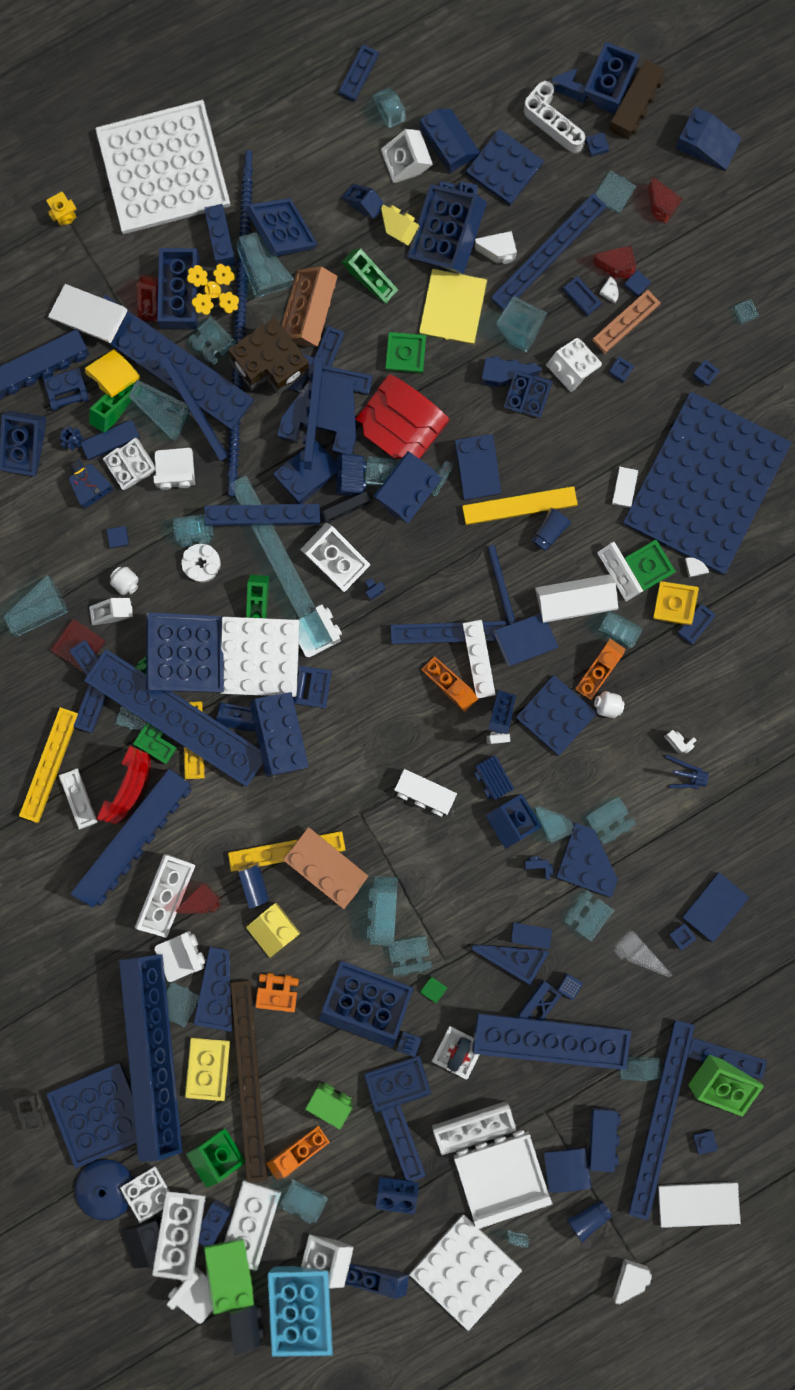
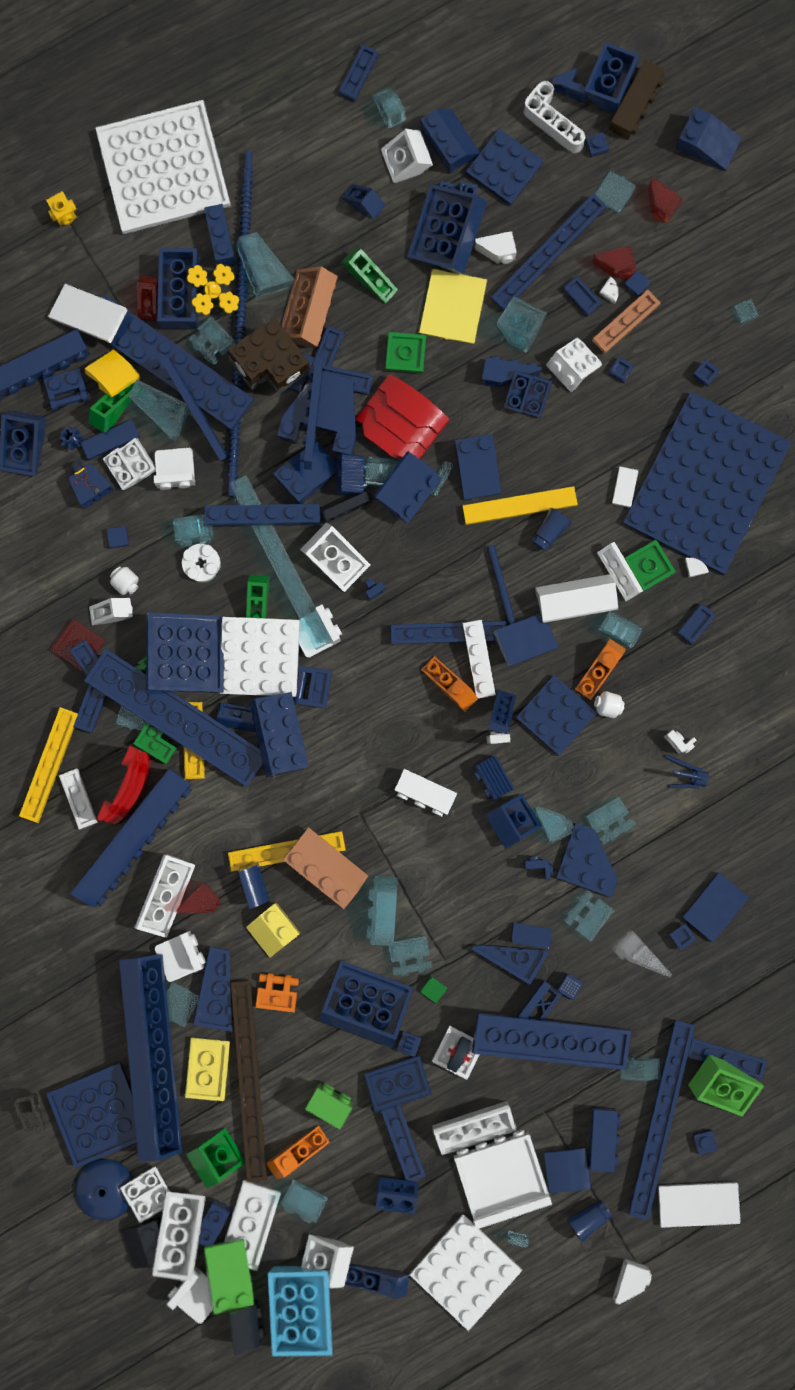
clear light blue wedge [3,575,68,637] -> none
dark blue plate [245,198,318,257] -> none
light yellow slope [381,205,419,246] -> none
yellow plate [653,581,699,626] -> none

